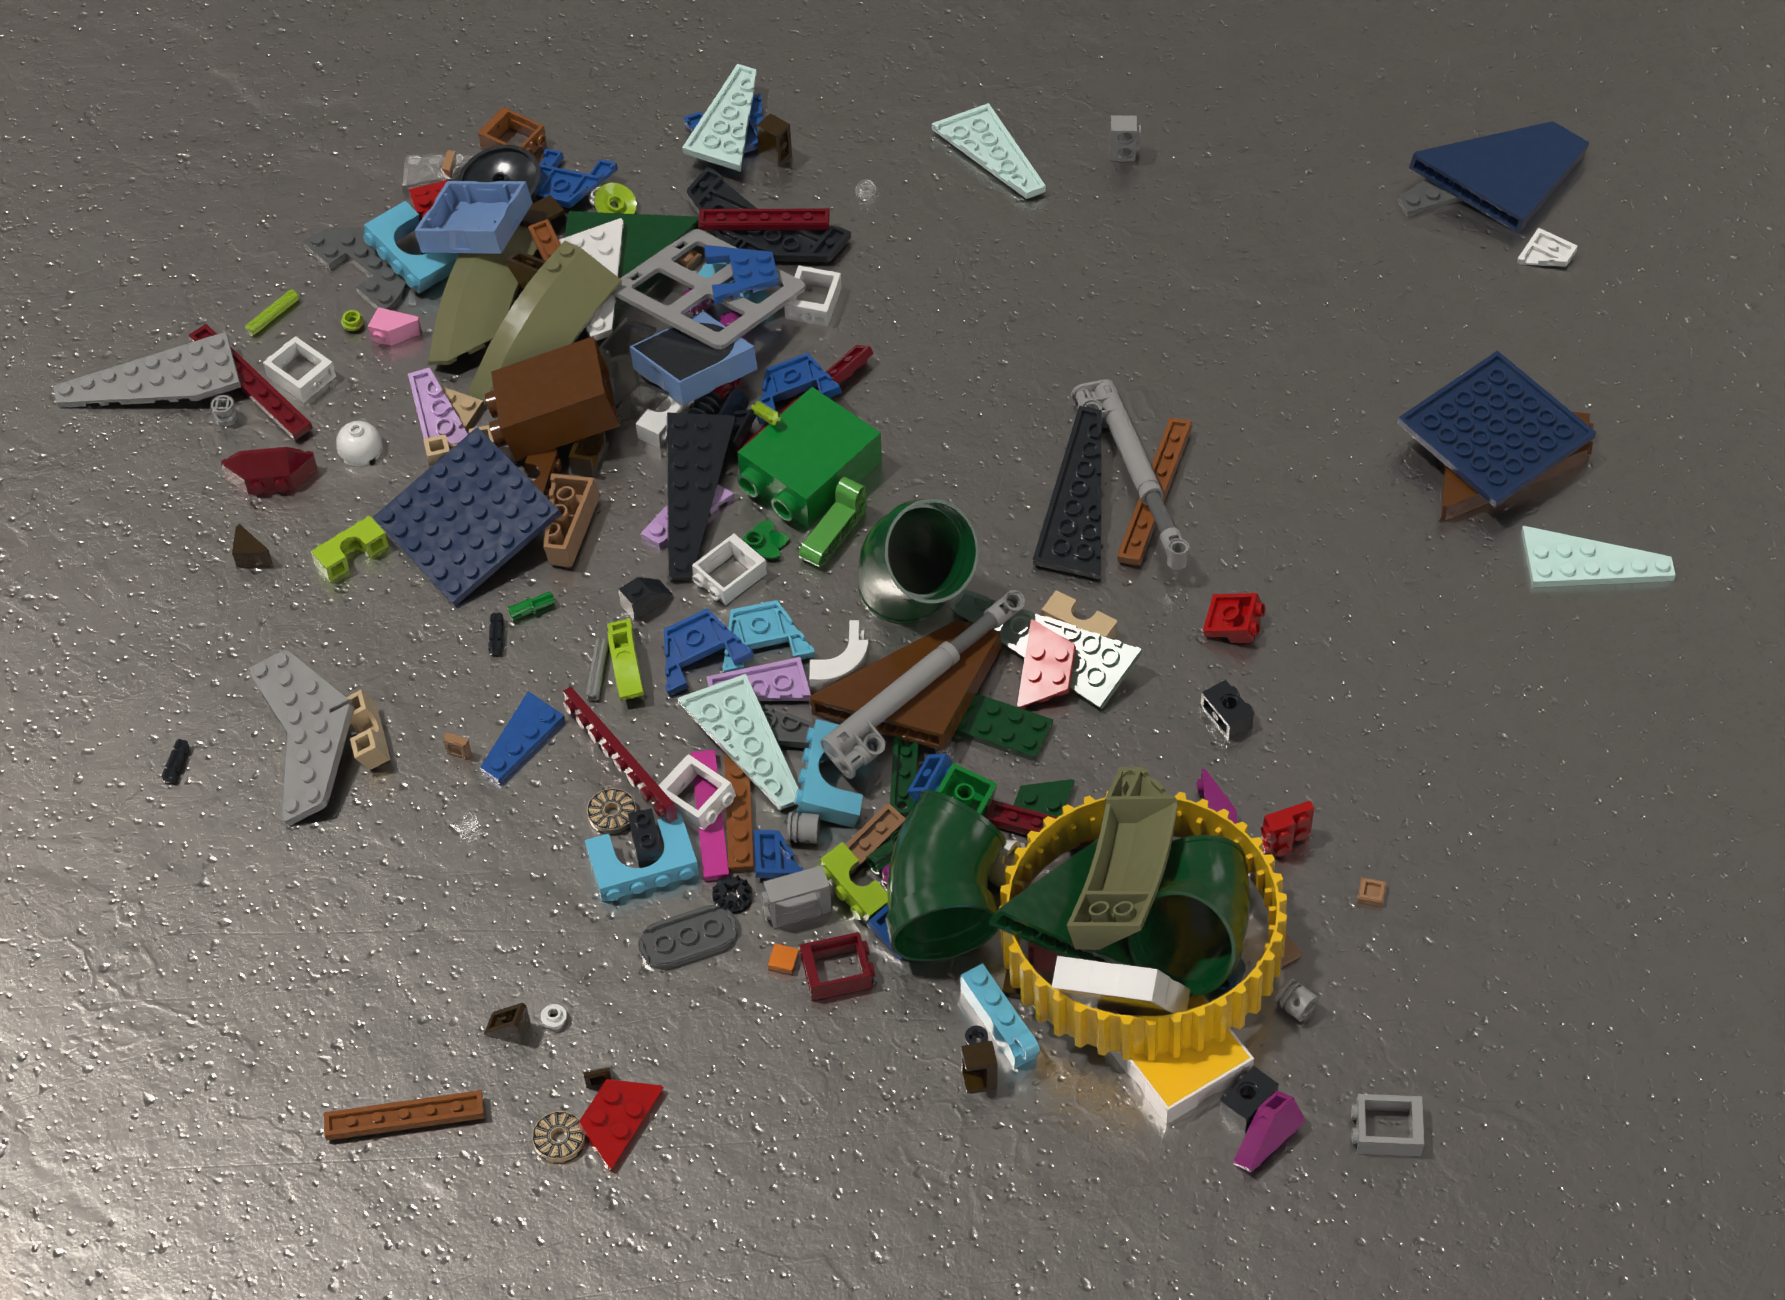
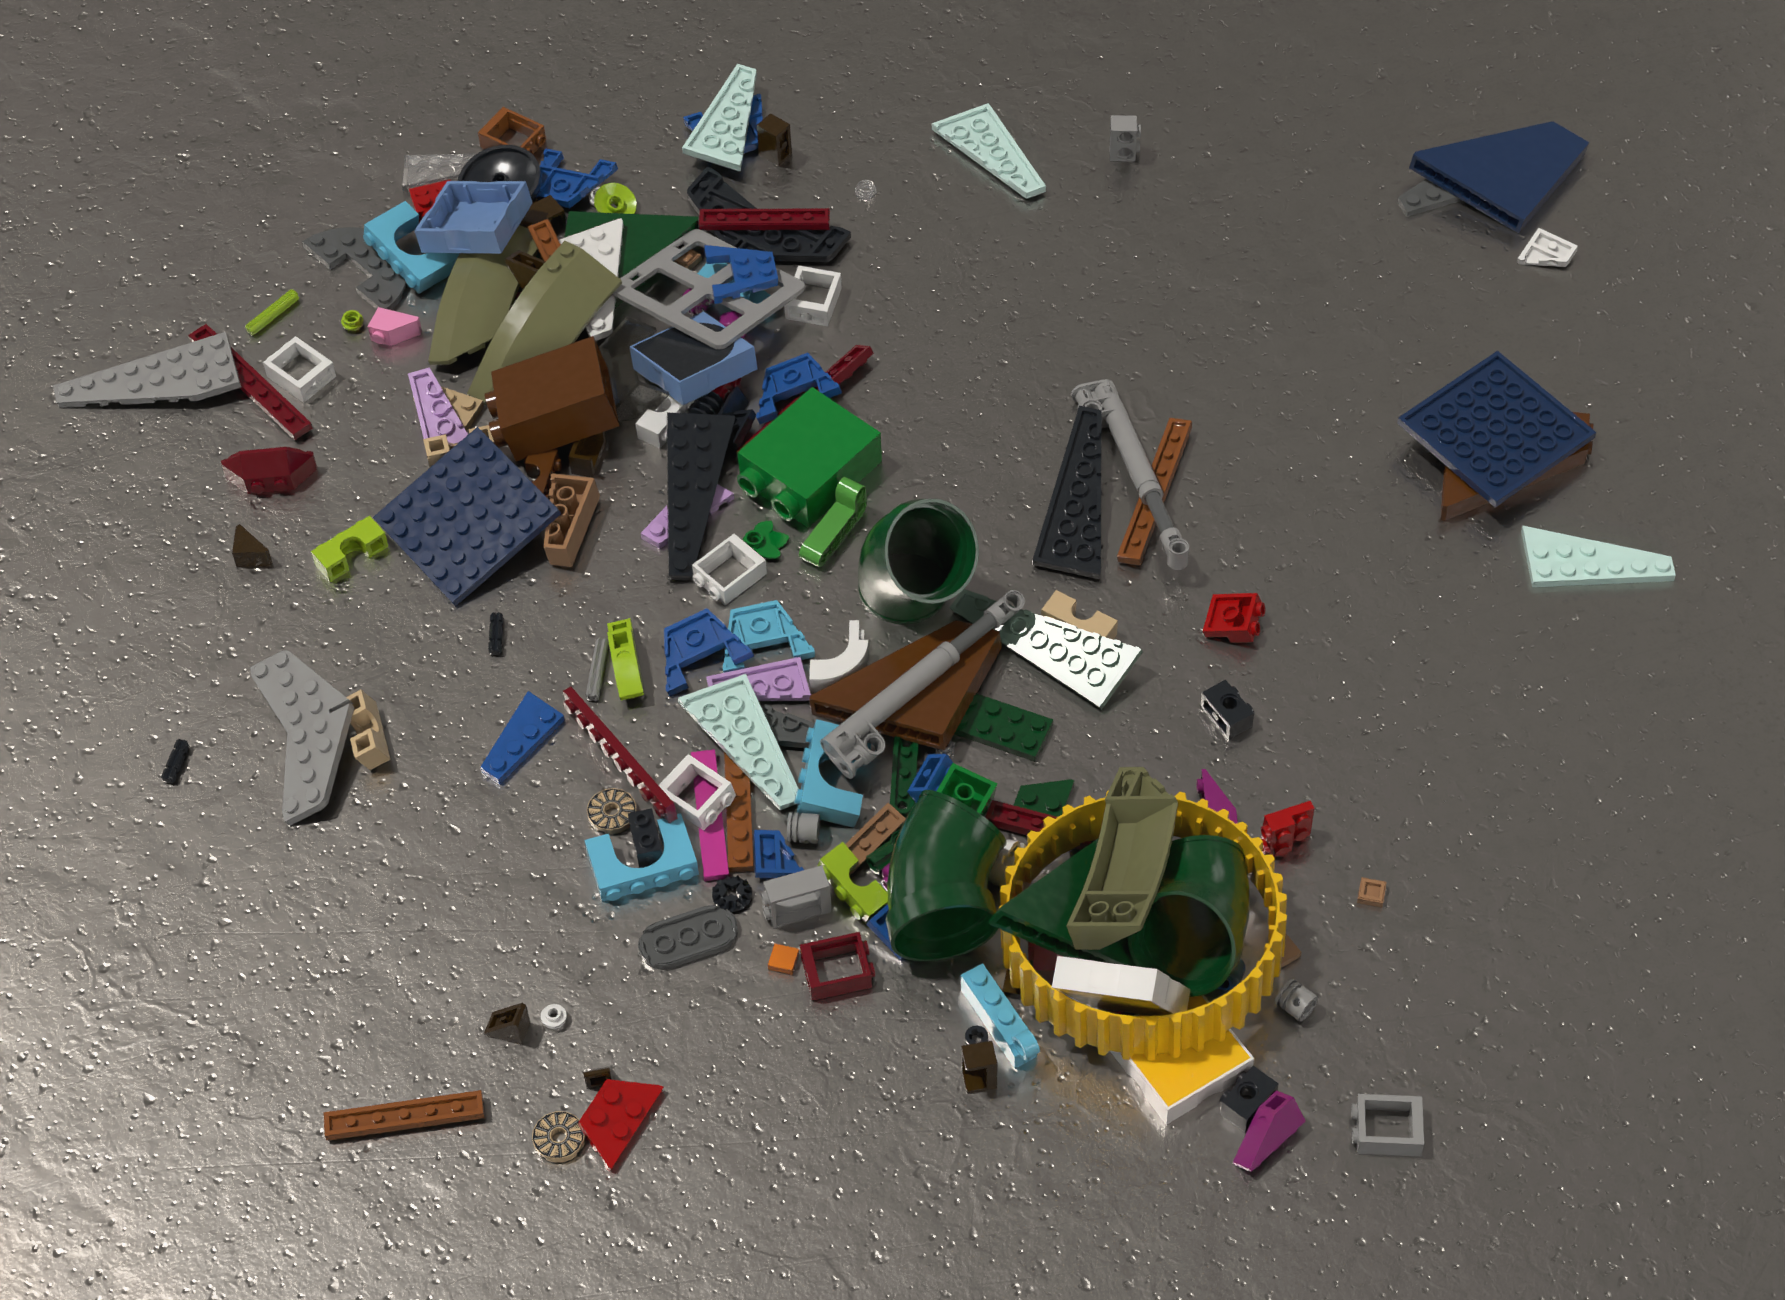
light grey wheel [211,395,238,427] -> none
white cylinder [336,420,383,466] -> none
medium nougat tile [441,150,457,179] -> none
medium nougat tile [443,732,472,759] -> none
clear hose [453,812,481,839] -> none
green axle [507,591,555,621] -> none
black slope [618,577,673,621] -> none
lime axle [751,401,781,425] -> none
wing [1017,620,1076,709] -> none

